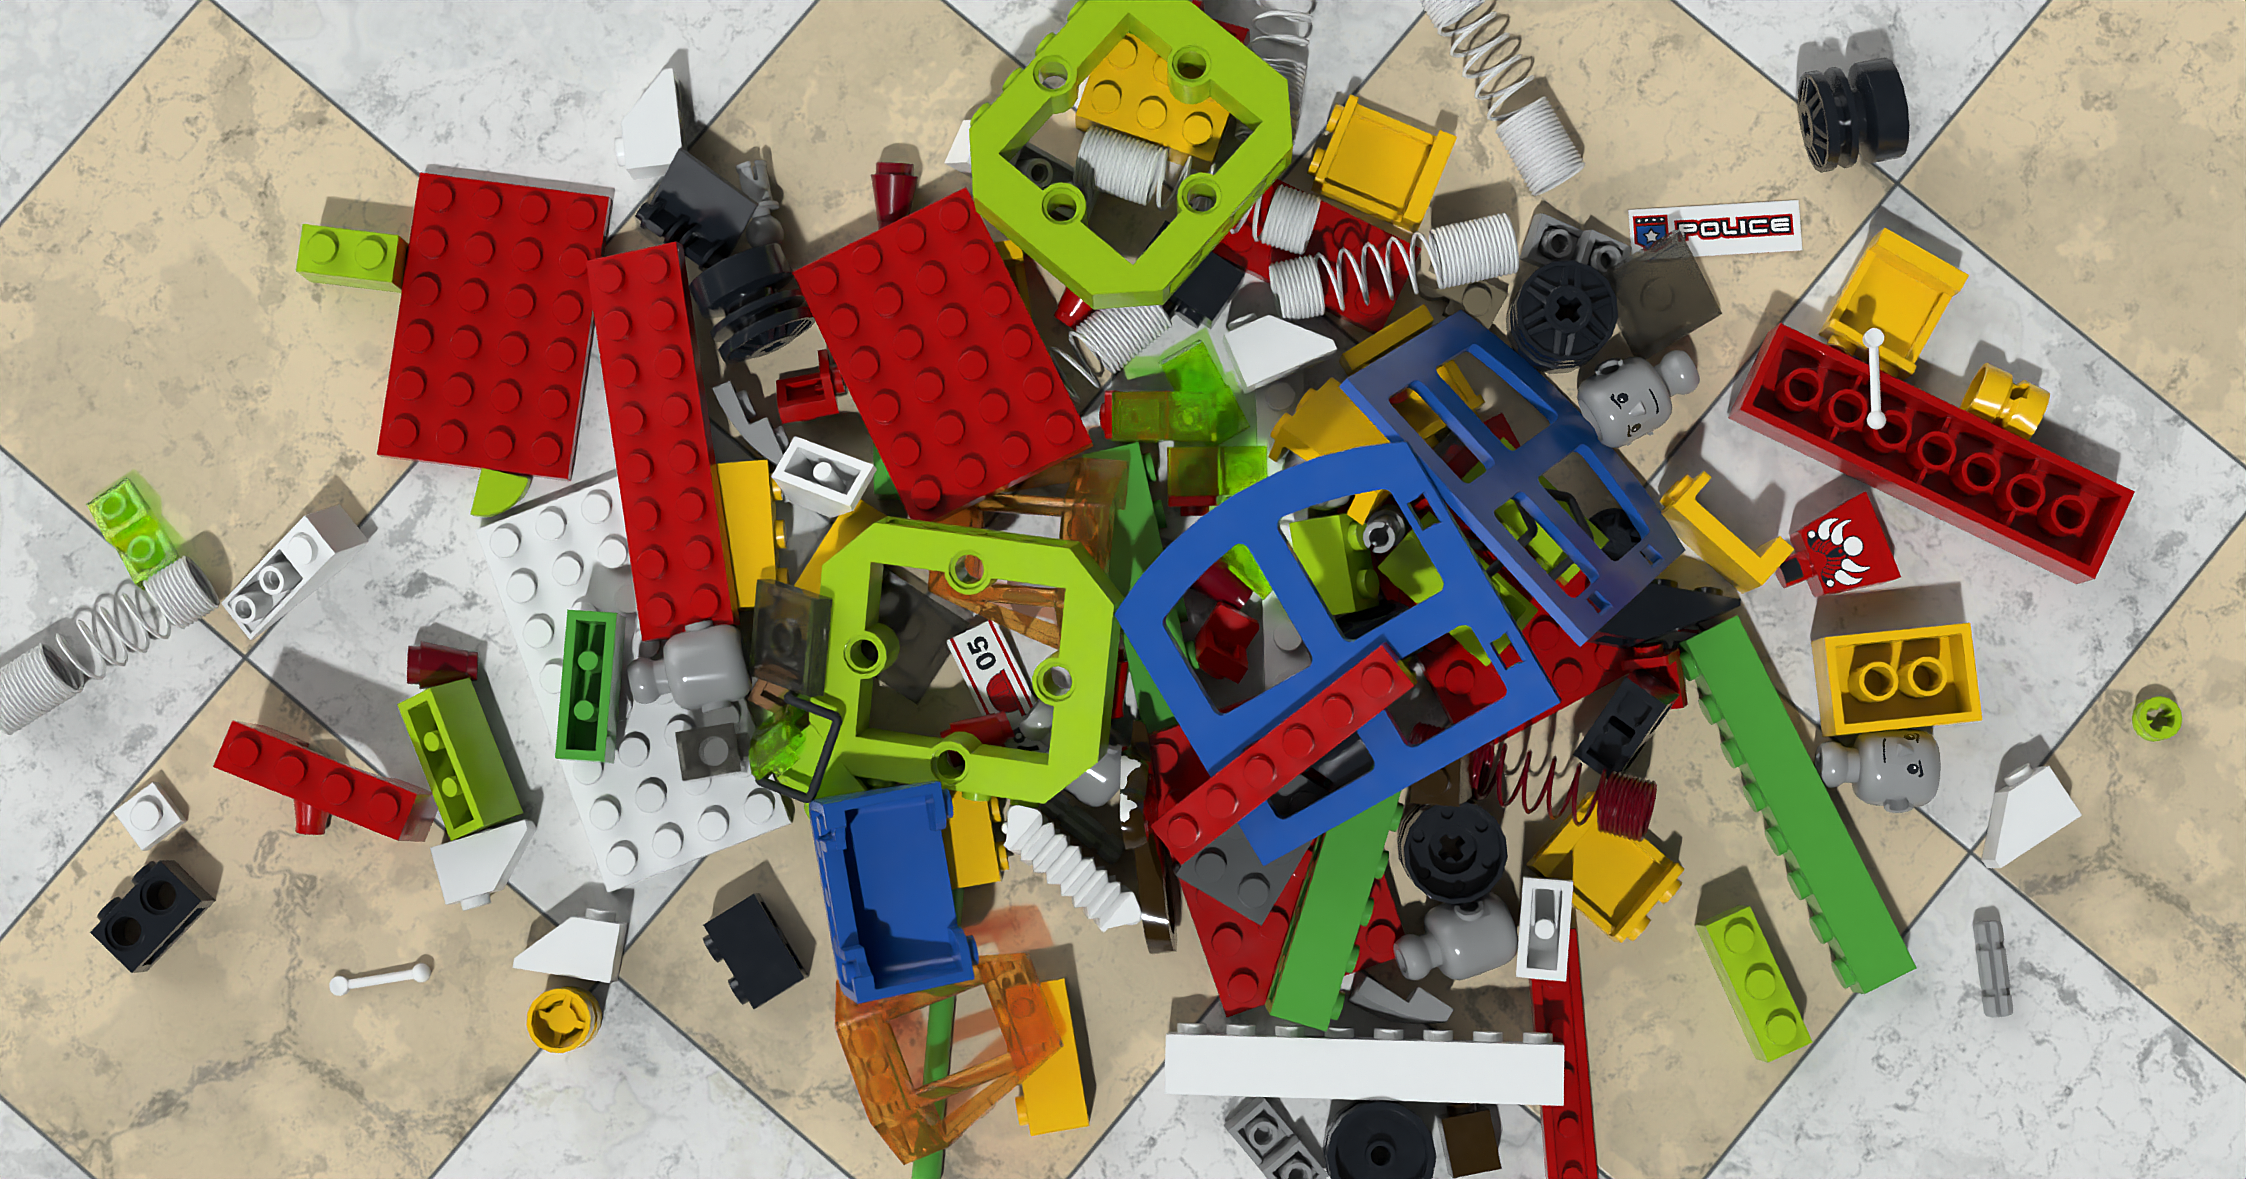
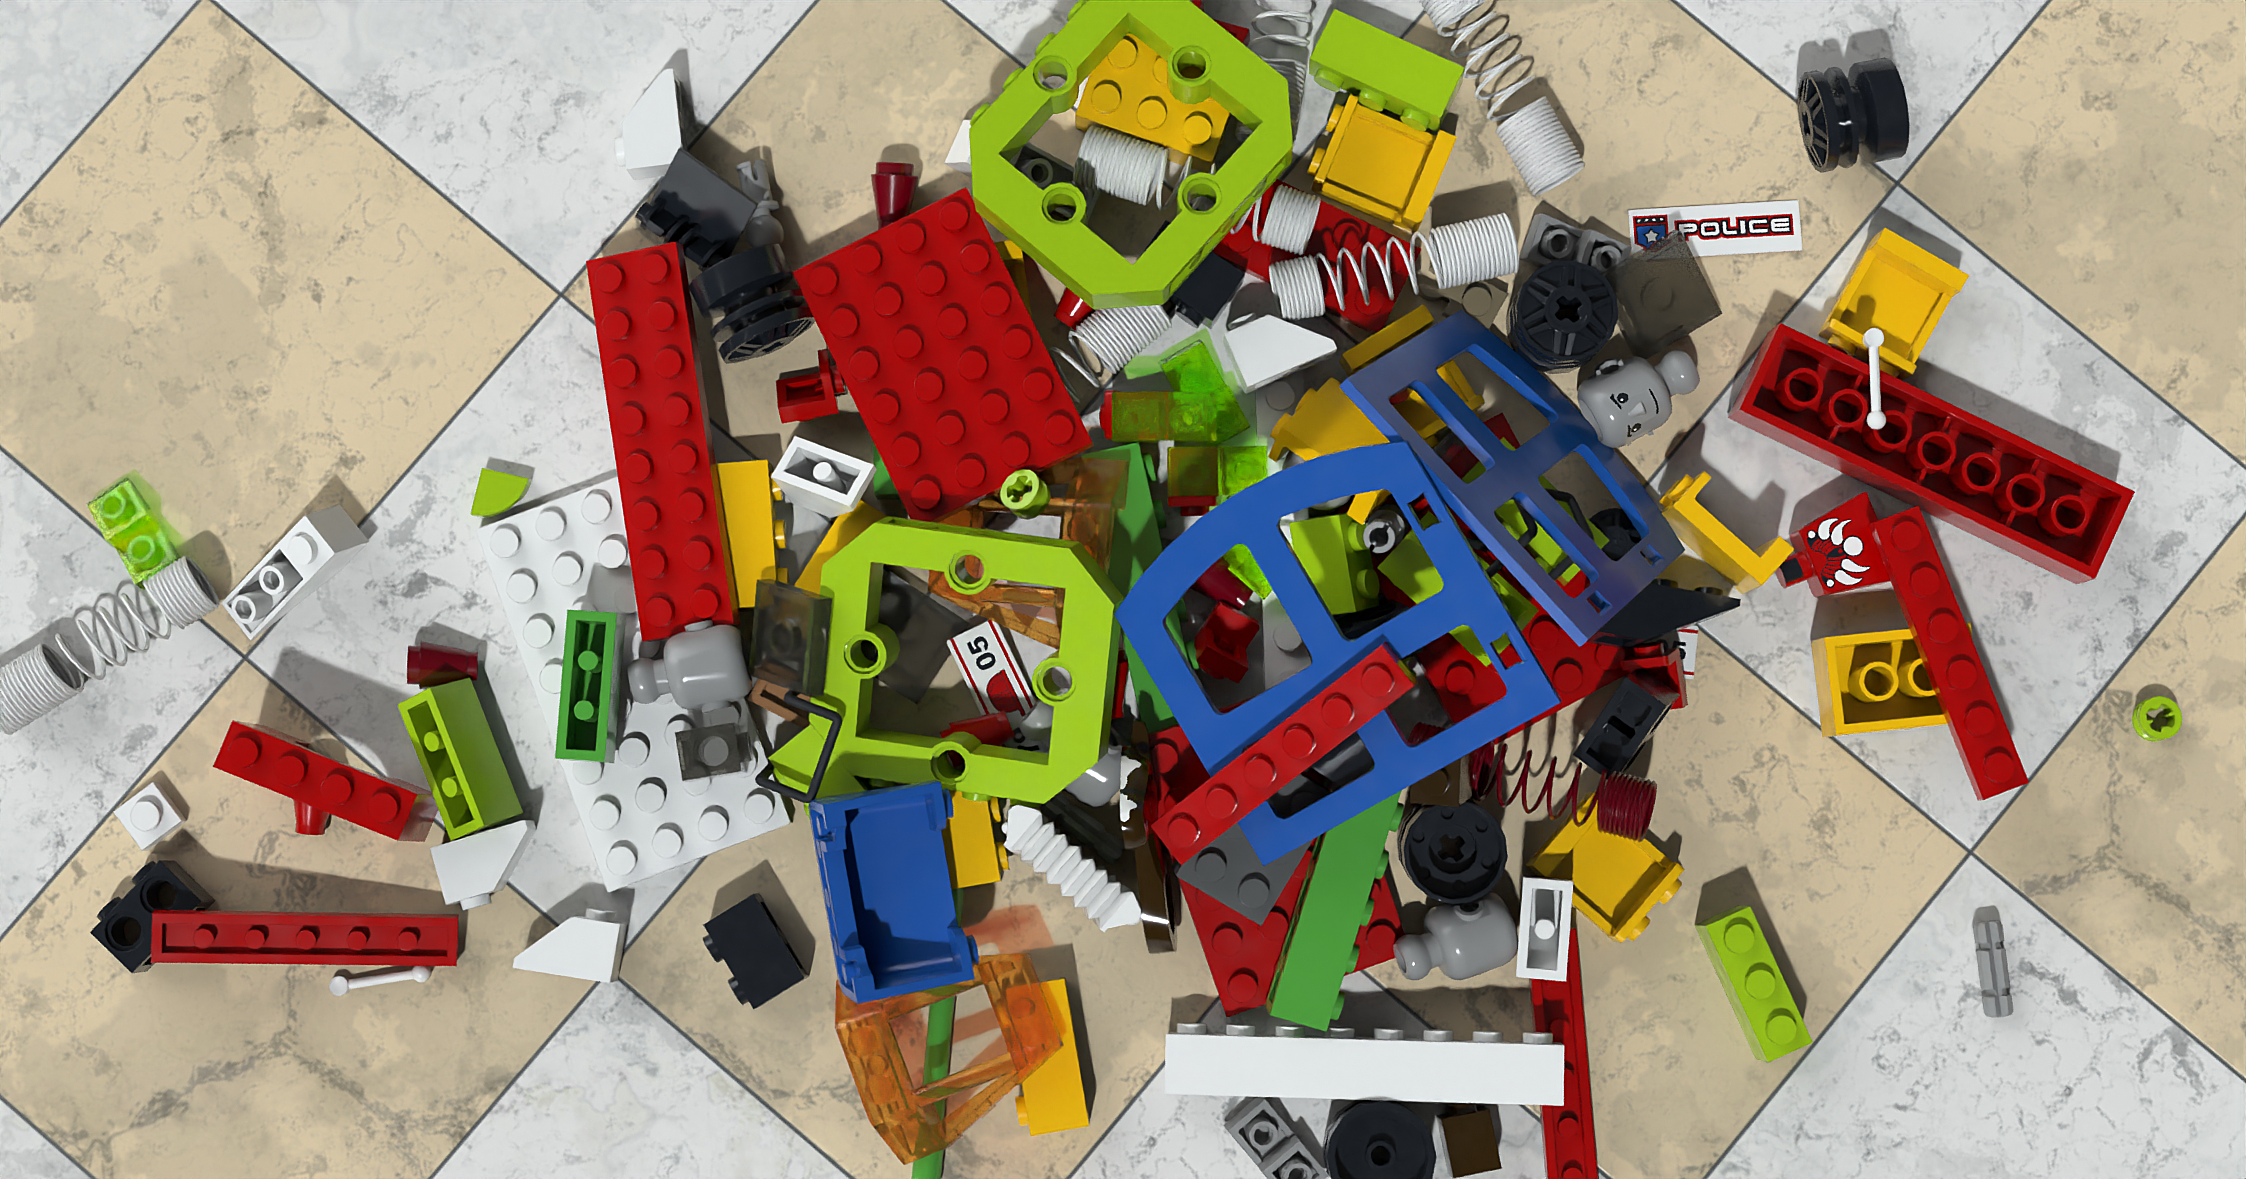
lime brick [296,224,409,293] -> none
red plate [377,172,612,482] -> none
yellow wheel [526,986,602,1053] -> none
light grey slope [712,381,790,467] -> none
clear neon green slope [749,703,807,781] -> none
light grey slope [1347,976,1454,1024] -> none
bright green brick [1677,615,1917,994] -> none
light grey piece [1814,729,1941,813] -> none
yellow wheel [1959,362,2050,441] -> none
white slope [1982,763,2082,868] -> none
none -> red plate [151,910,459,966]
none -> lime bush [1000,469,1051,520]
none -> lime brick [1309,9,1465,132]
none -> red plate [1868,505,2029,800]

